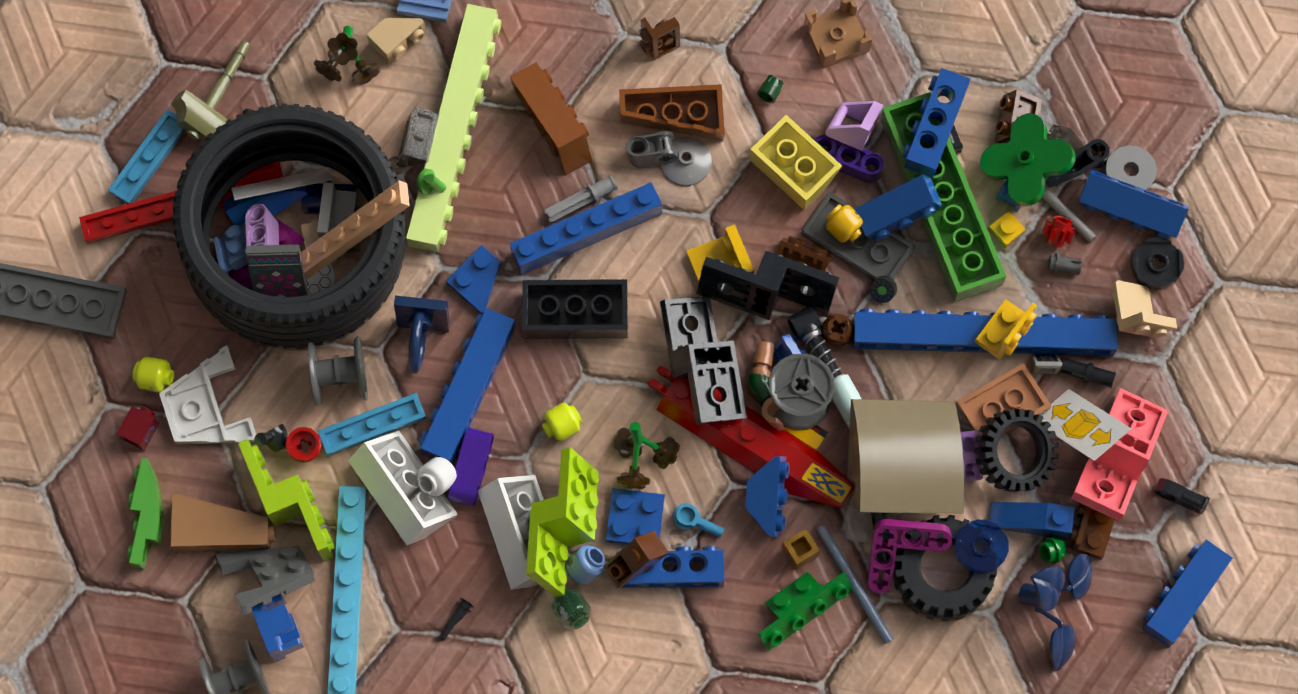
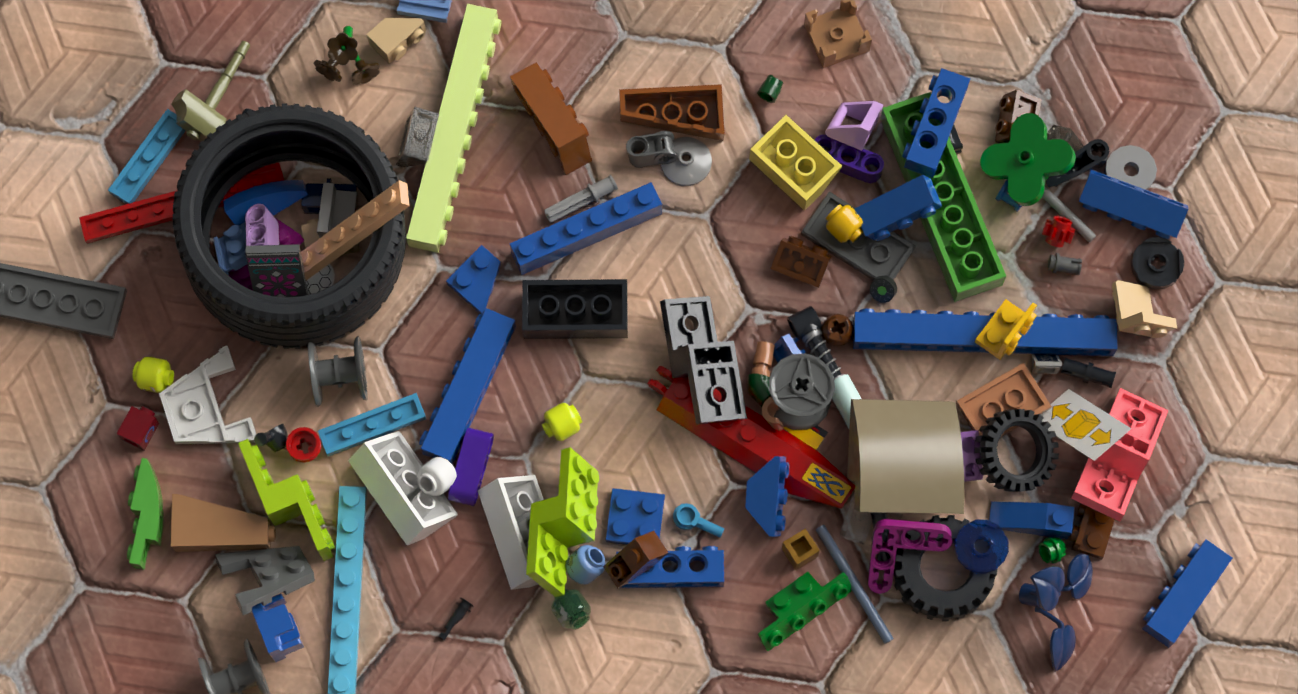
white sticker [231,168,332,200] -> none
dark blue tile [394,295,450,374] -> none
bright green plate [416,169,446,195] -> none
dark brown plant [613,422,680,489] -> none
reddish brown bracket [639,17,680,60] -> none
yellow bracket [687,224,754,282] -> none
black bracket [696,251,840,320] -> none
yellow plate [988,211,1026,248] -> none
black piece [1154,478,1210,514] -> none

